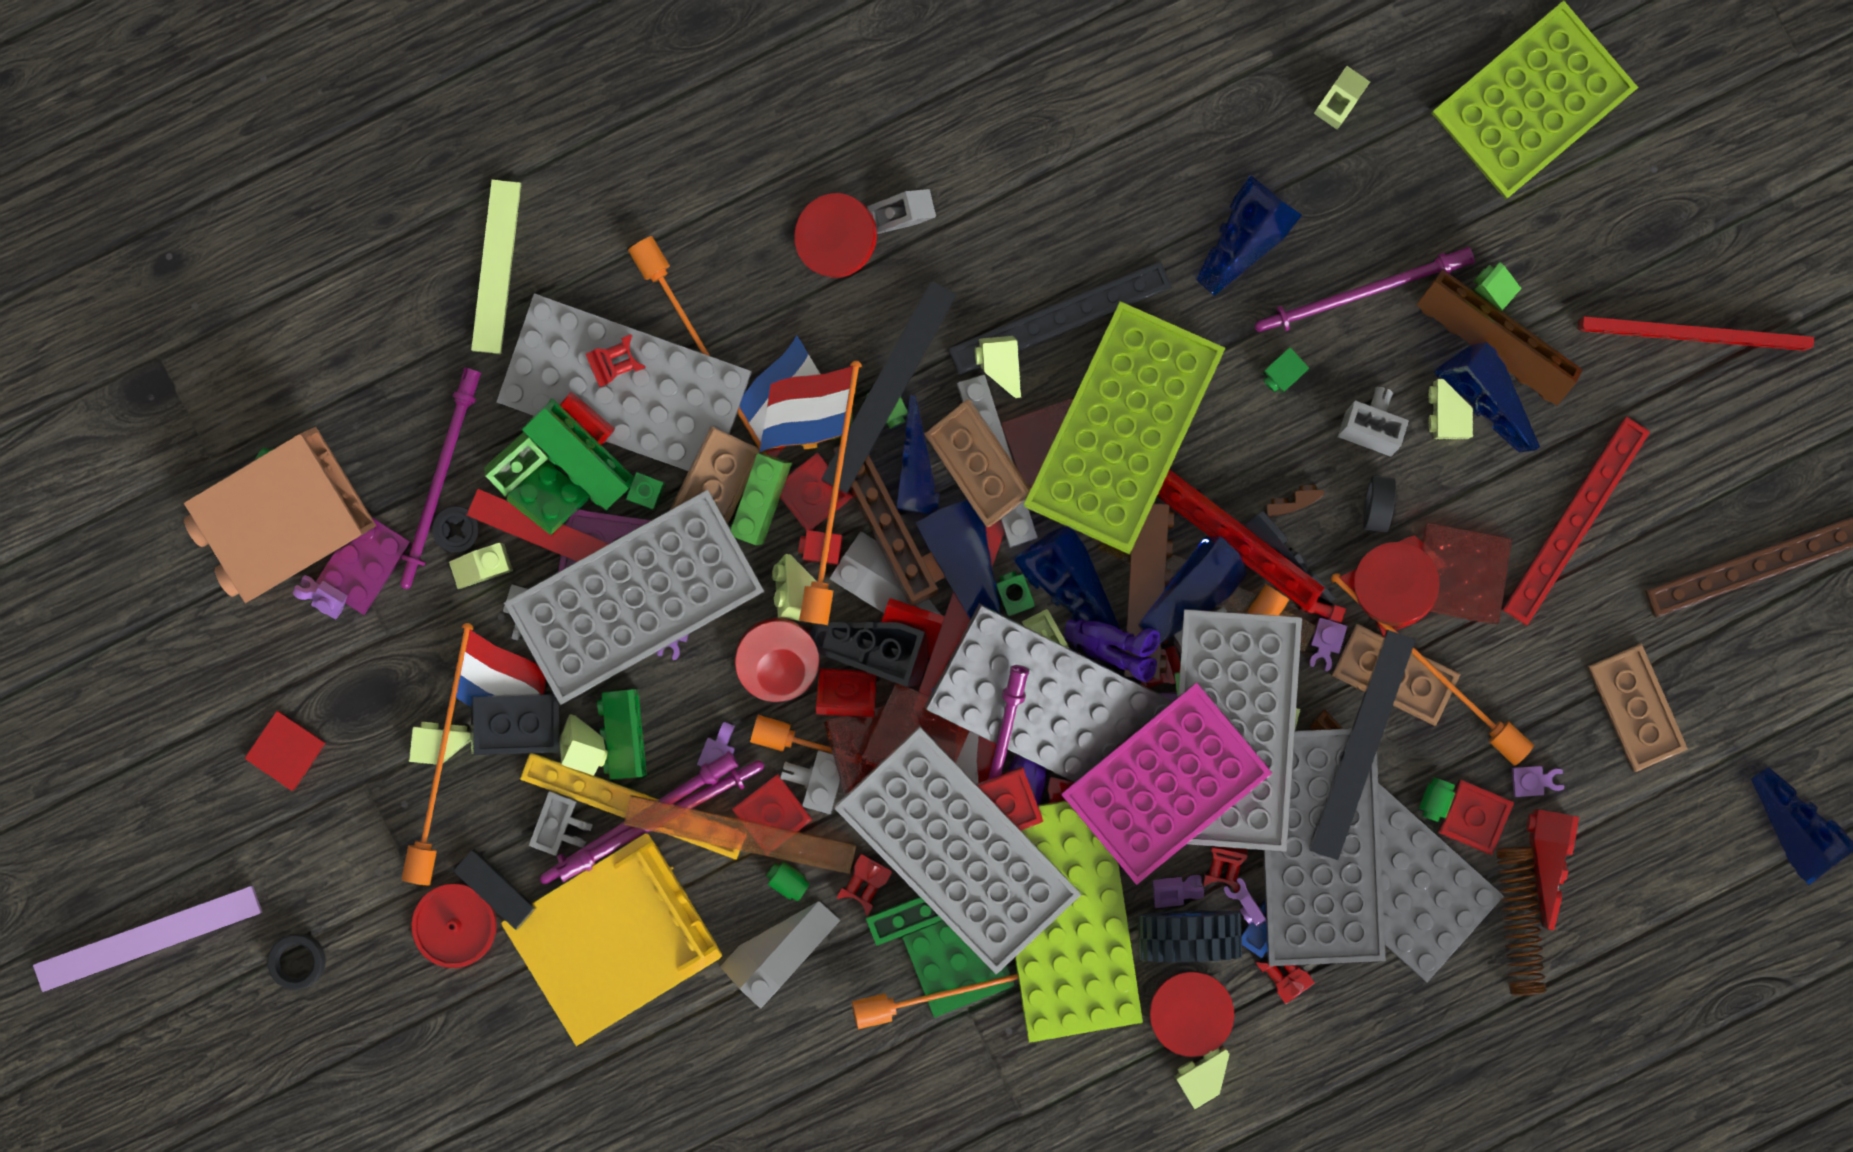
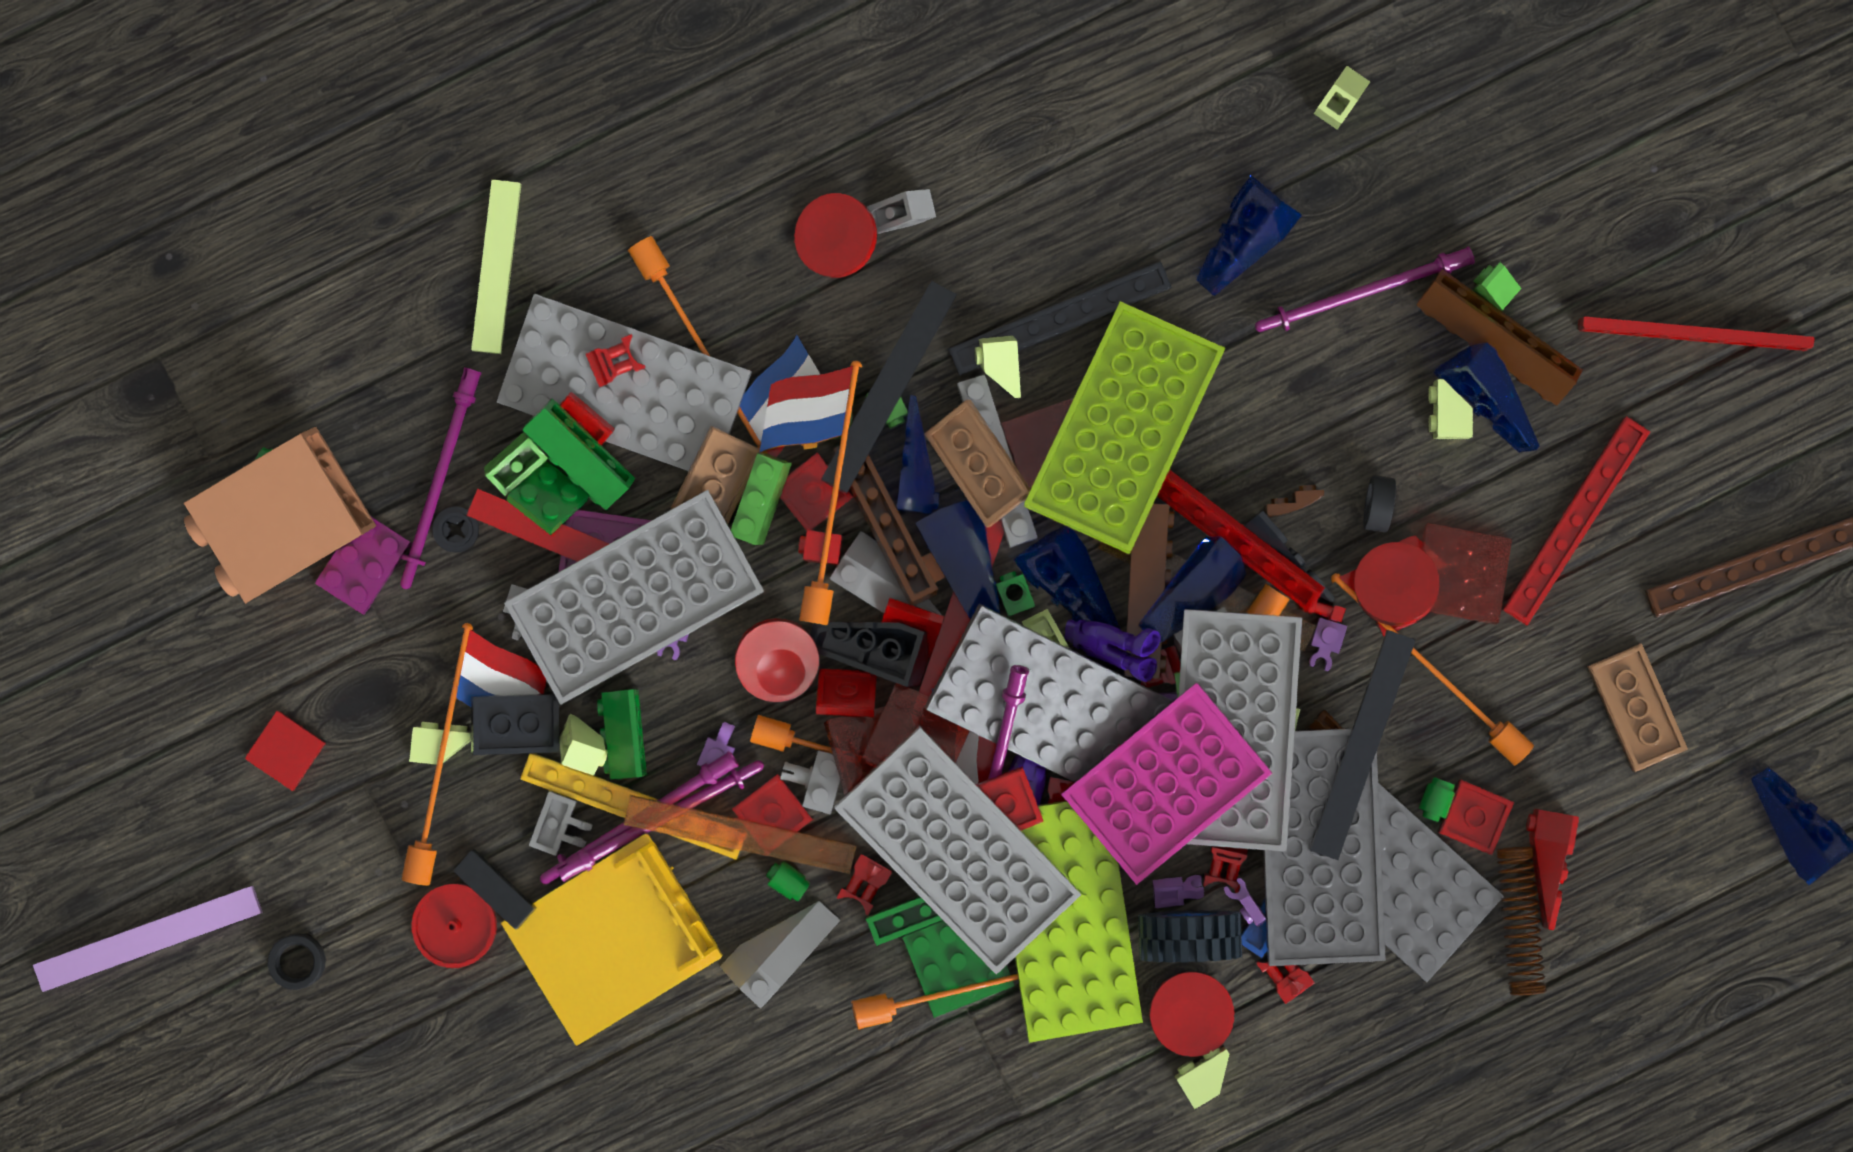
medium lavender plate [293,575,348,620] -> none
yellowish green slope [449,543,513,589] -> none
green brick [626,472,666,511] -> none
yellowish green slope [772,554,817,621] -> none
green brick [1262,348,1309,394] -> none
medium nougat tile [1331,624,1461,726] -> none
light grey brick [1338,387,1409,457] -> none
lime plate [1432,1,1638,200] -> none
medium lavender plate [1512,766,1564,797] -> none

